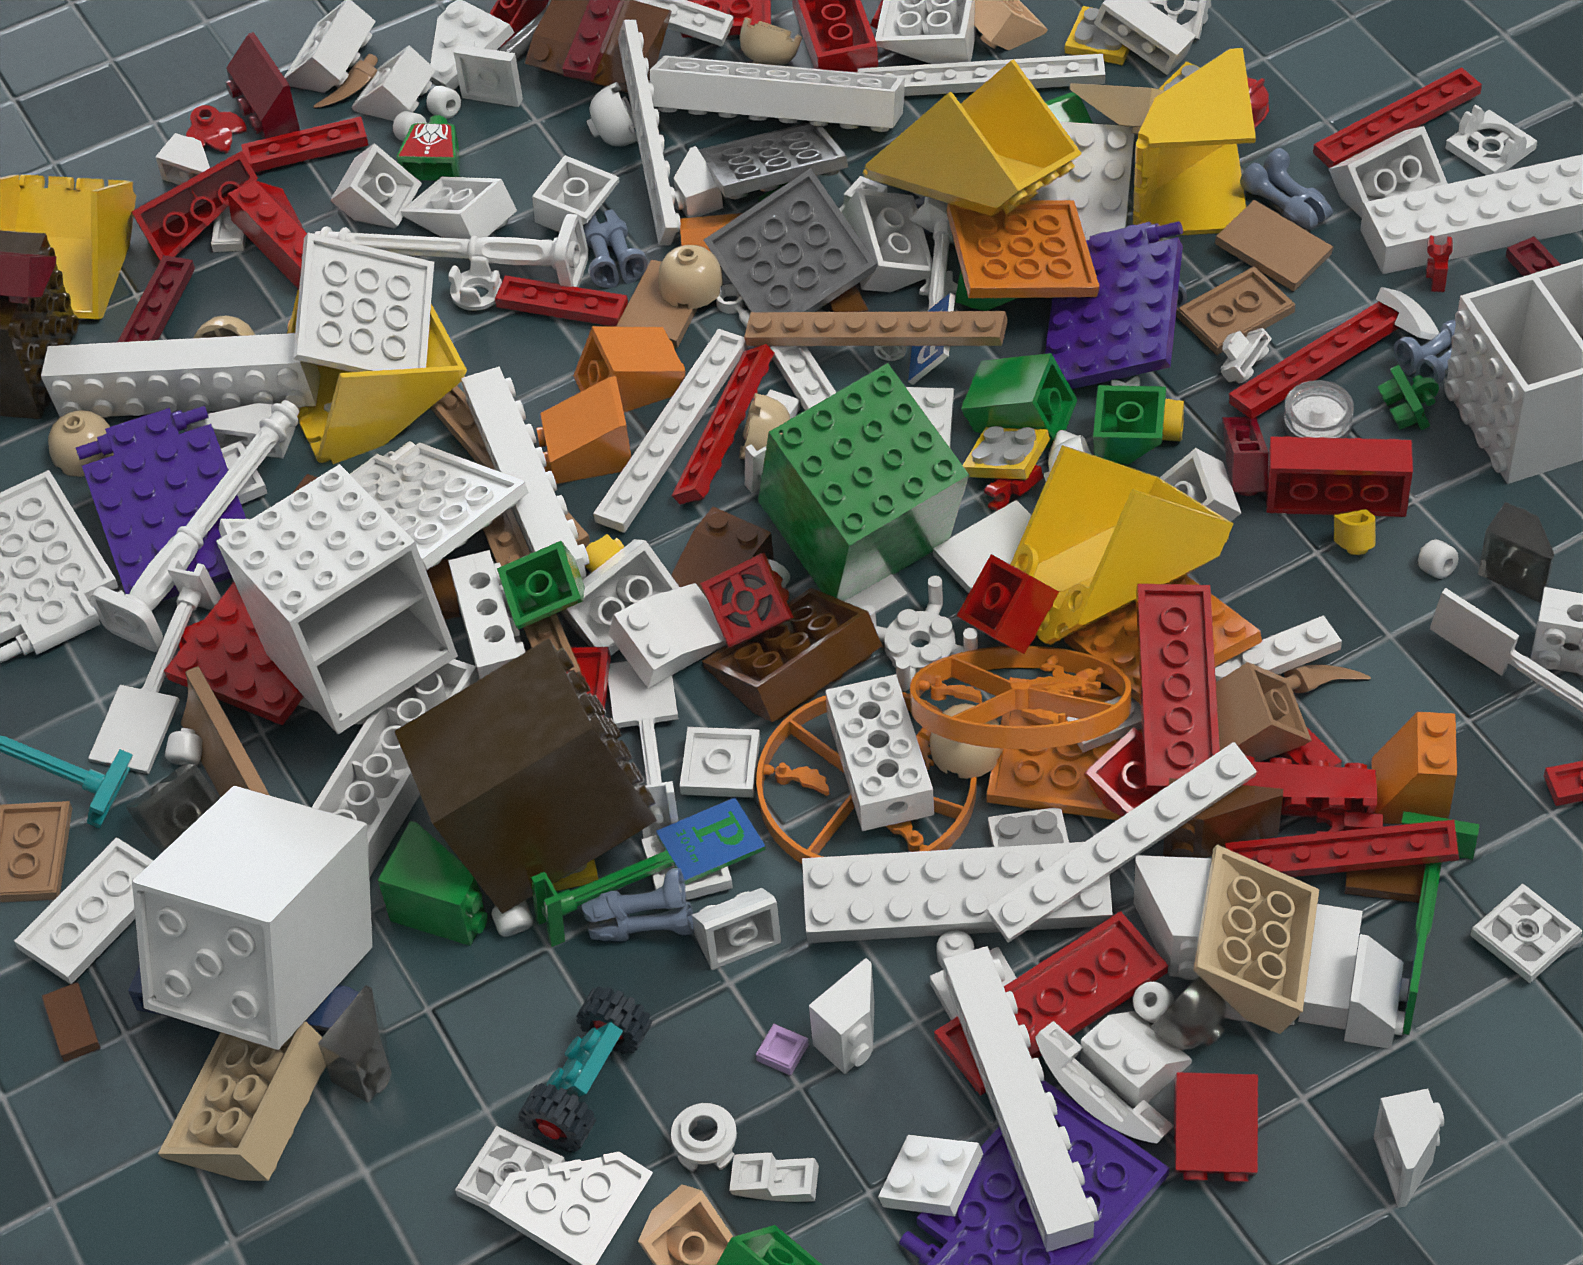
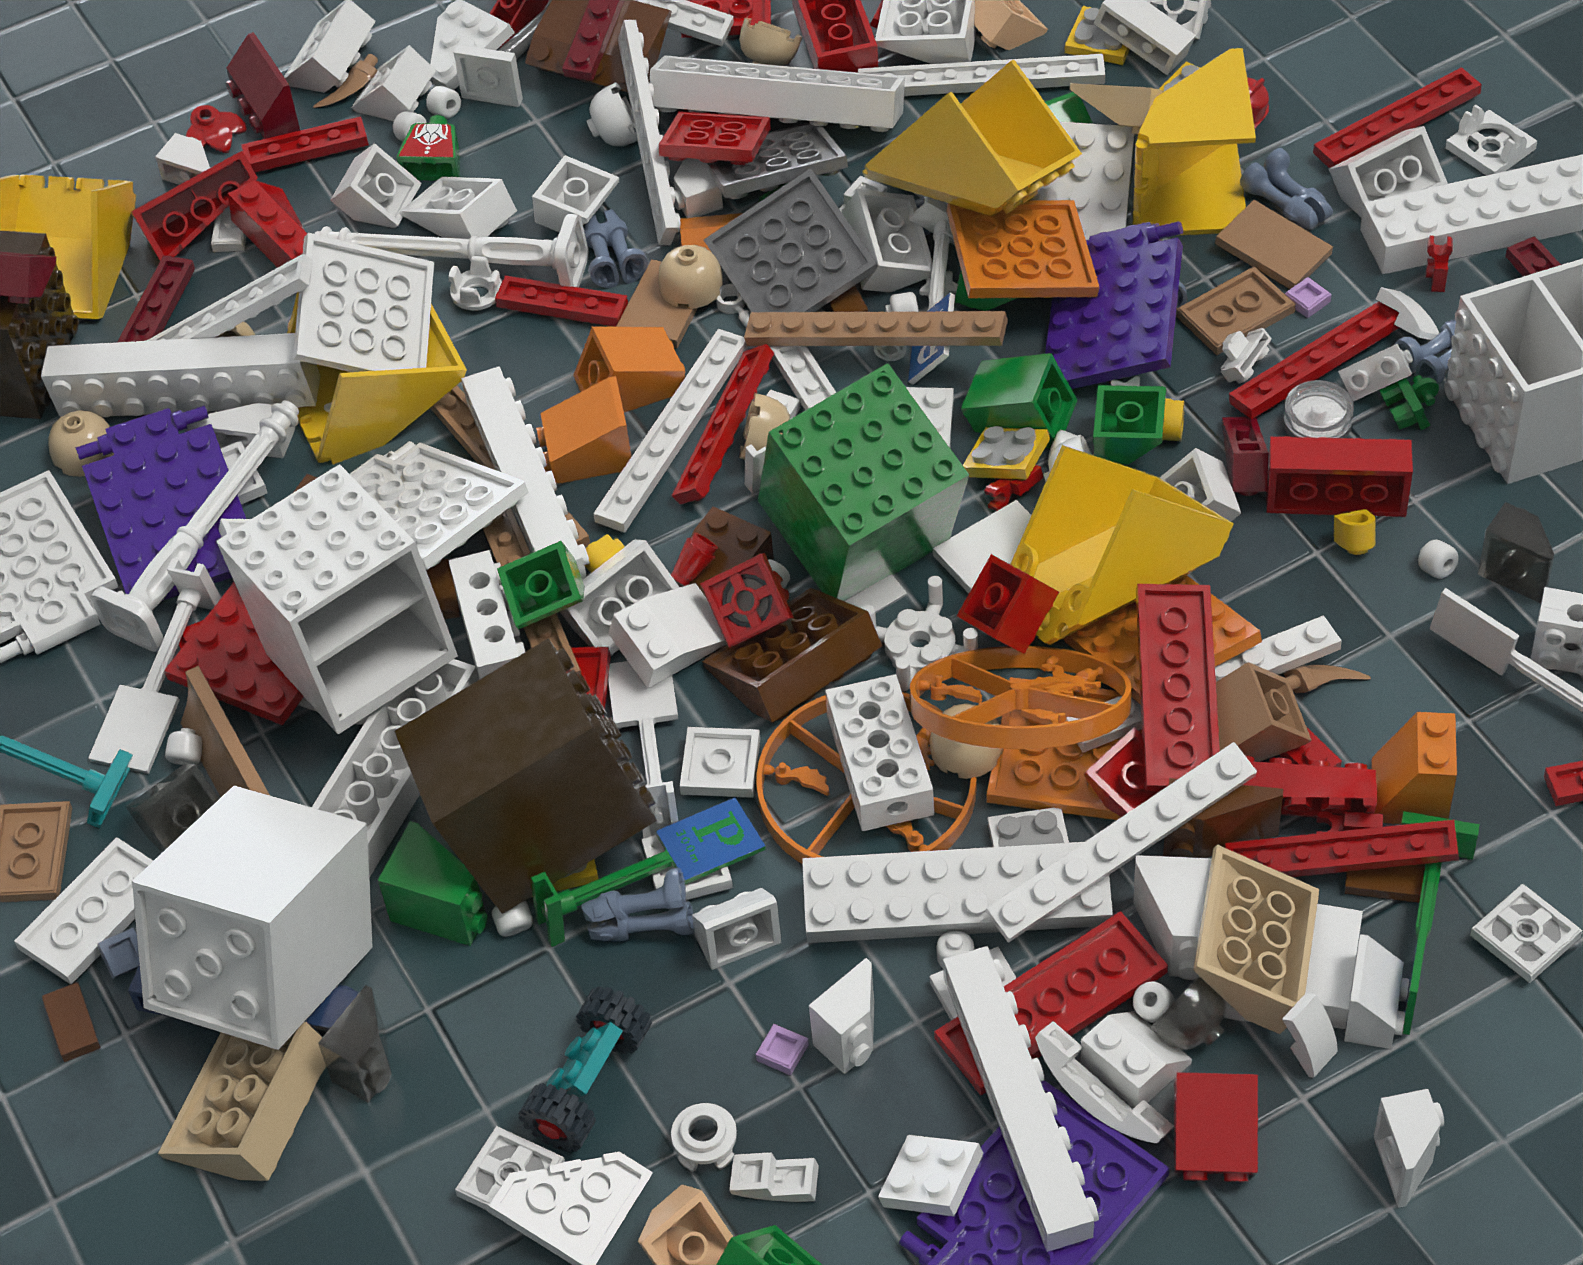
none -> sand blue plate [97,928,140,979]
none -> white plate [146,253,313,341]
none -> red plate [659,112,770,165]
none -> red cone [671,533,718,586]
none -> white piece [885,292,918,312]
none -> white slope [1282,993,1338,1078]
none -> lavender tile [1285,277,1332,318]
none -> white hinge [1338,344,1413,401]

